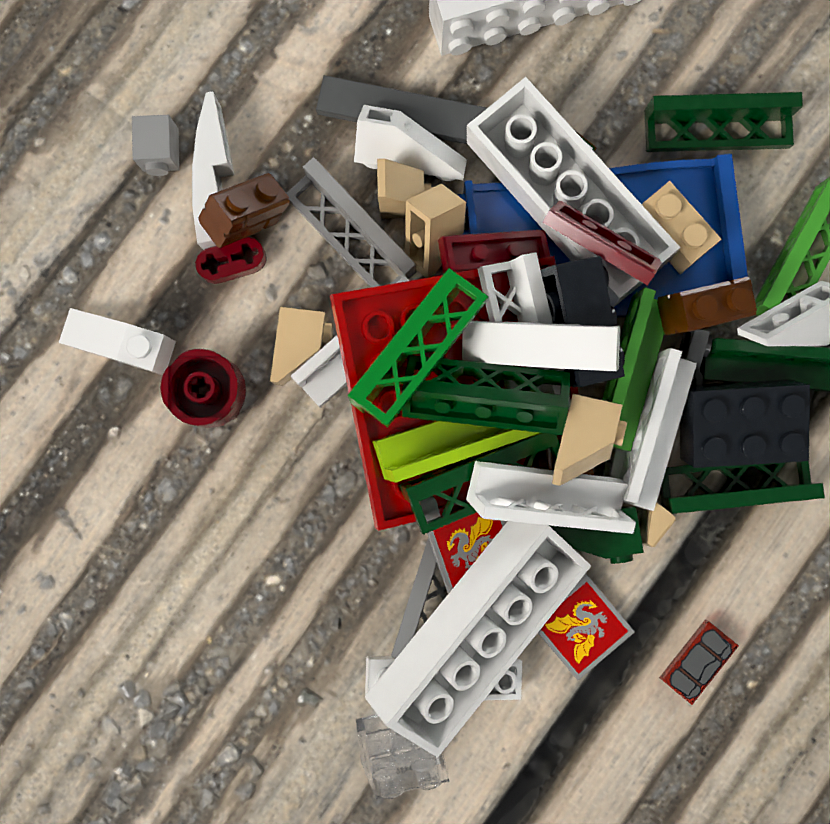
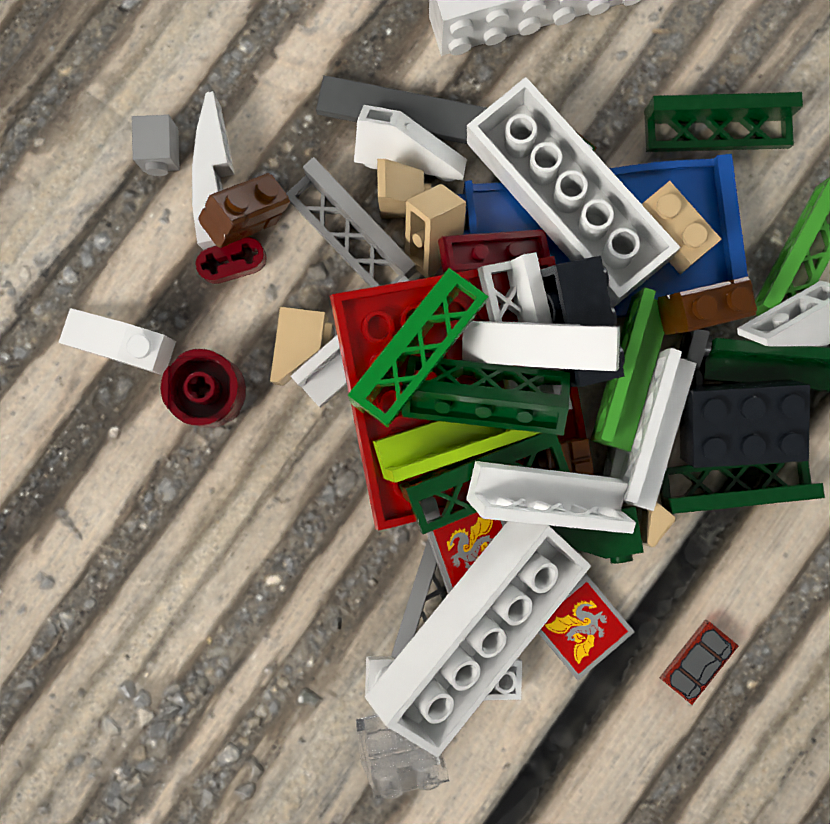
dark red tile [542,201,662,286] -> none
tan slope [552,394,627,486] -> none

